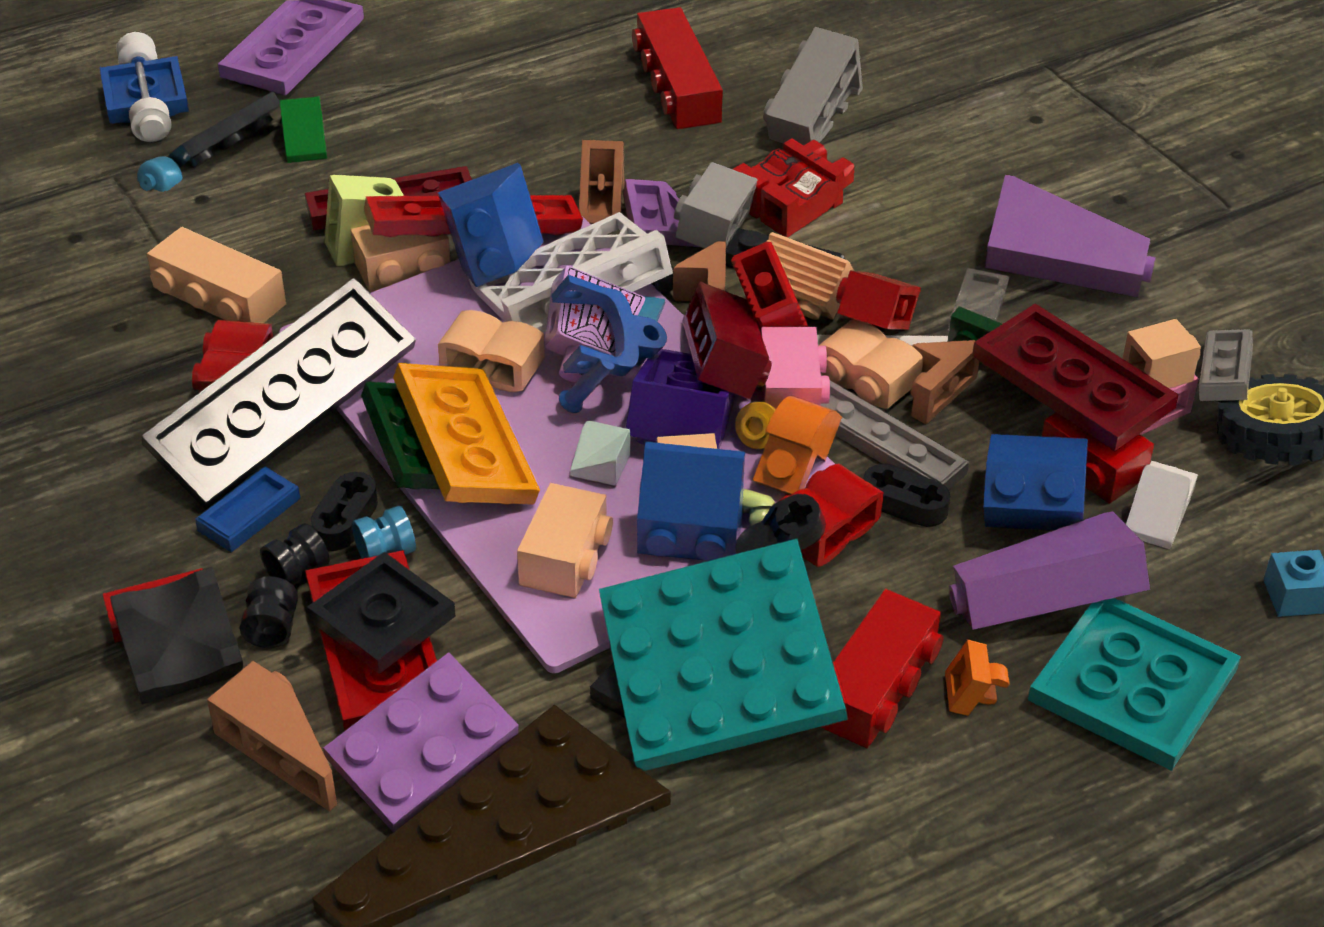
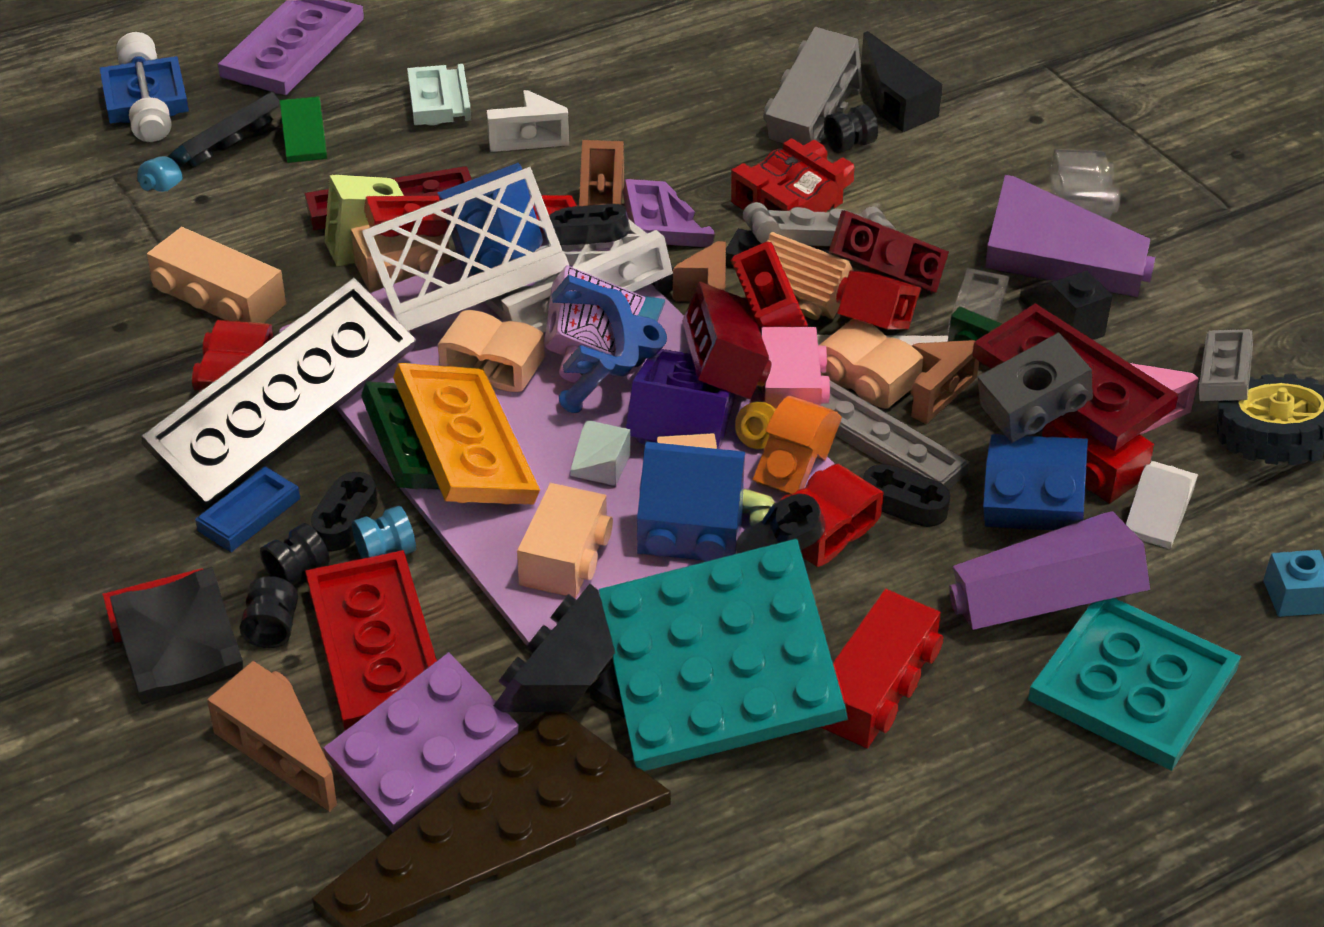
black plate [307,552,456,674] -> none
red brick [632,7,723,129] -> none
light grey brick [674,162,758,248] -> none
orange tile [945,640,1009,716] -> none
light nougat brick [1123,319,1201,388] -> none
none -> white fence [362,167,569,331]
none -> light aqua plate [407,64,471,126]
none -> white slope [487,90,569,152]
none -> black slope [493,584,615,712]
none -> black beam [549,204,630,246]
none -> light grey plate [743,202,897,246]
none -> black wheel [824,104,878,153]
none -> dark red slope [829,210,949,293]
none -> black slope [861,31,943,132]
none -> dark grey brick [978,333,1093,443]
none -> black slope [1019,270,1113,340]
none -> clear brick [1050,149,1120,220]

